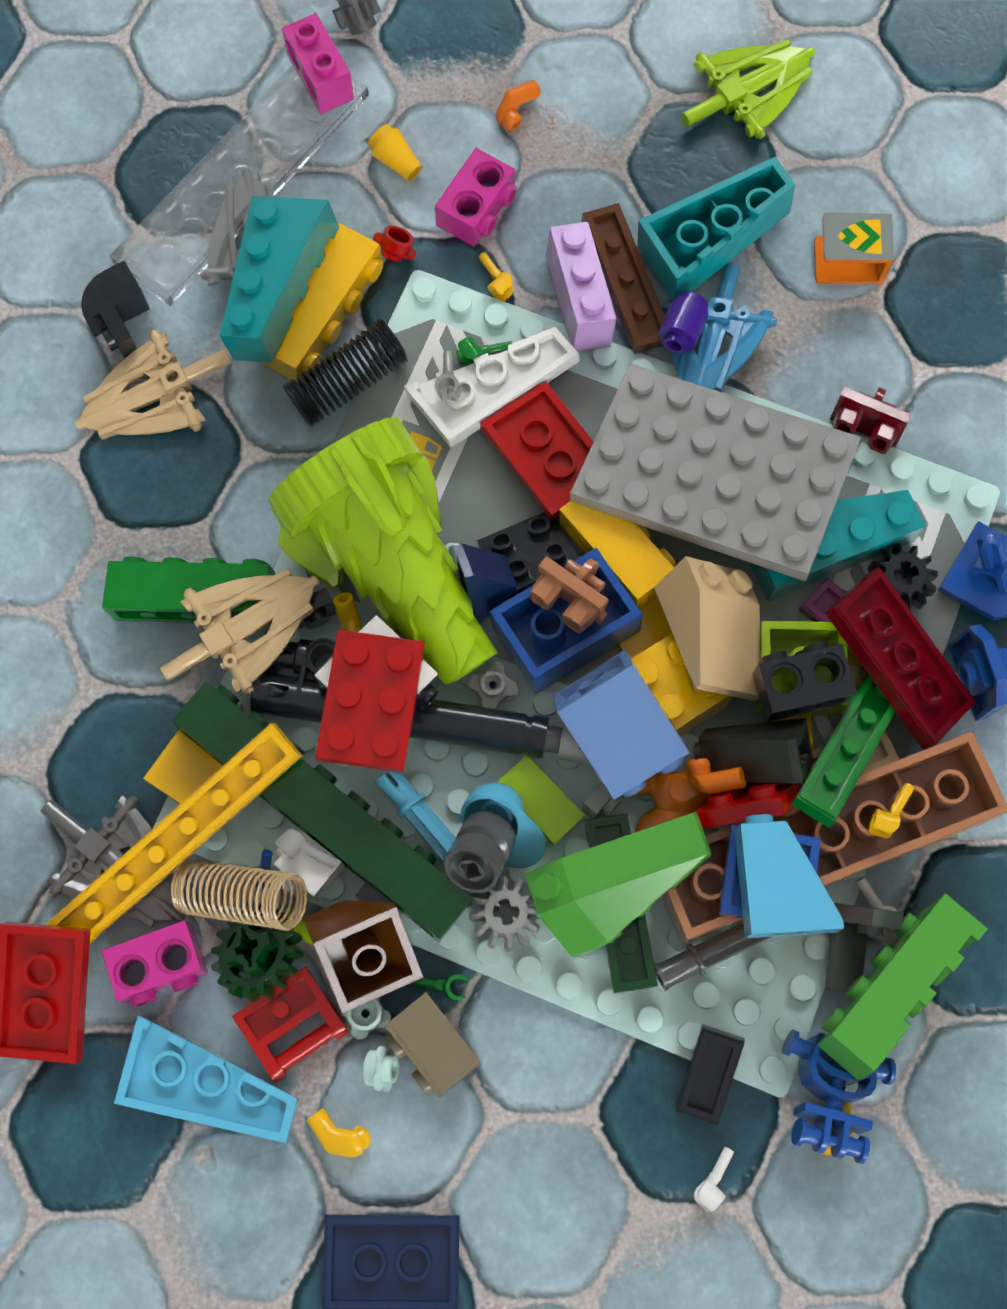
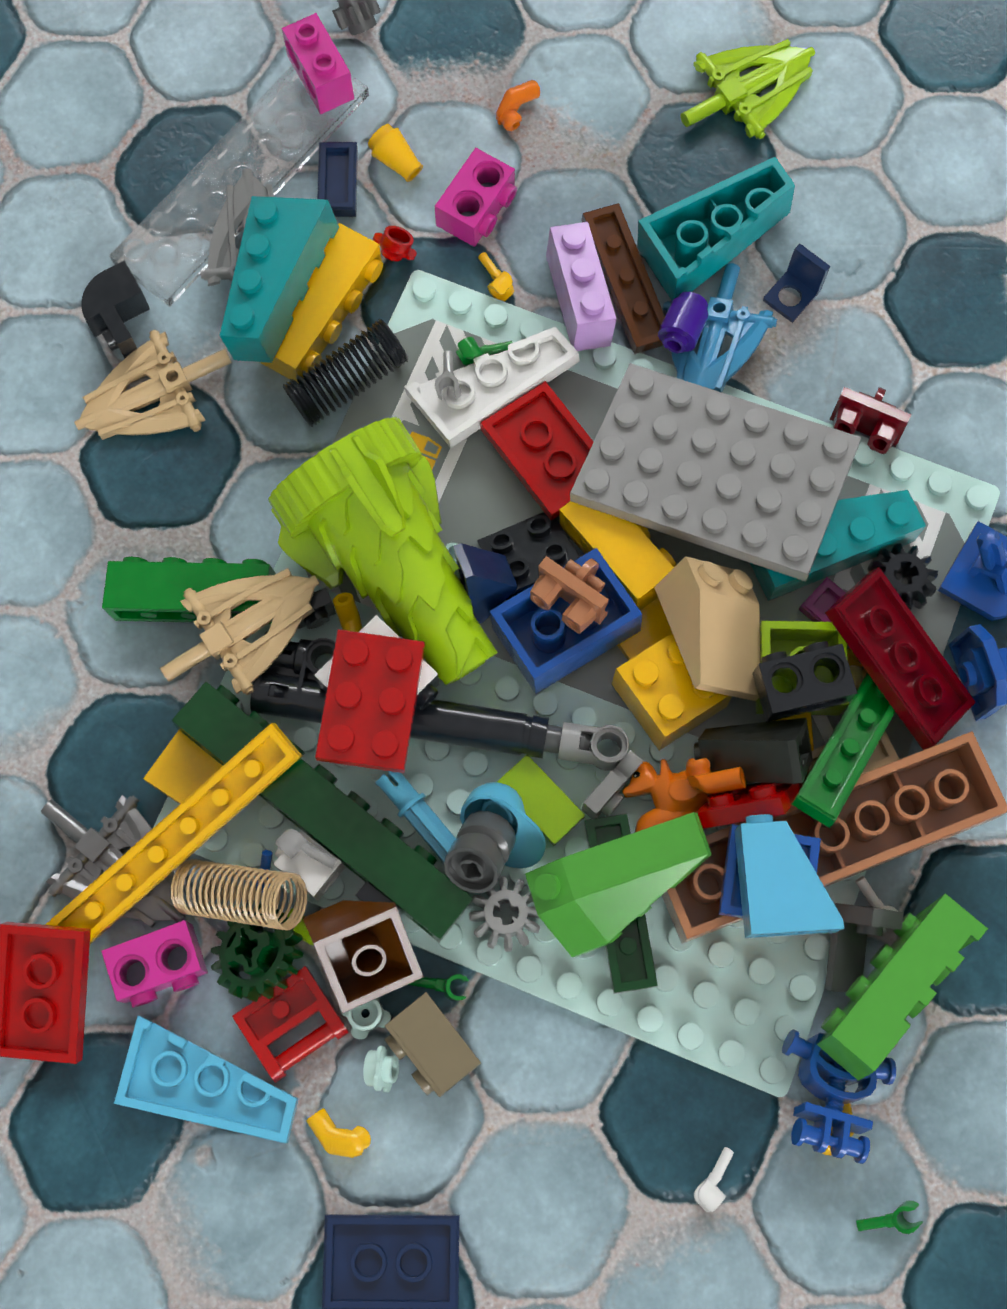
light grey plate [468,661,518,709] -> none
medium blue slope [553,650,690,800] -> none
dark grey axle [654,922,771,991] -> none
black tile [676,1024,745,1125] -> none
piece [814,213,894,285] -> none
yellow hand [868,783,914,838] -> none
none -> dark blue tile [317,142,358,217]
none -> dark blue bracket [763,244,830,323]
none -> green hand [856,1200,923,1234]

